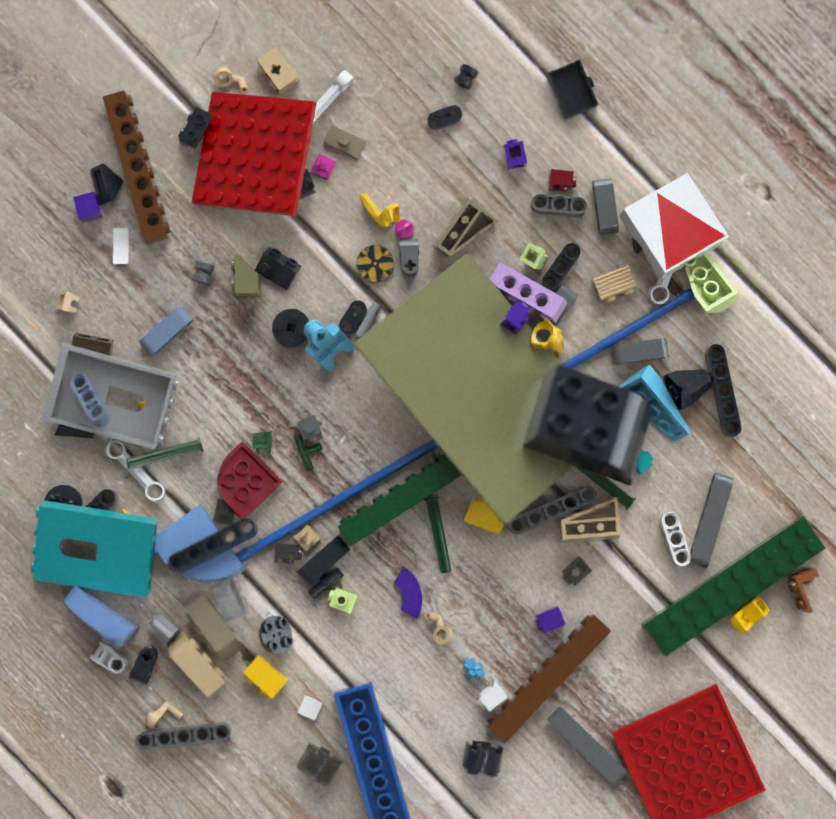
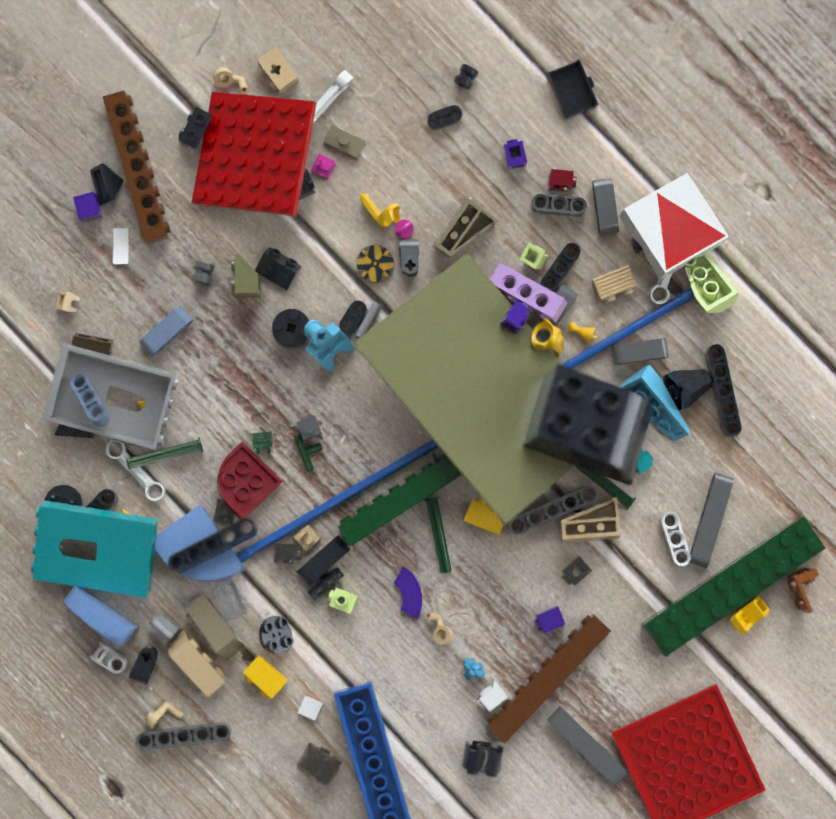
none -> yellow piece [568,322,597,345]

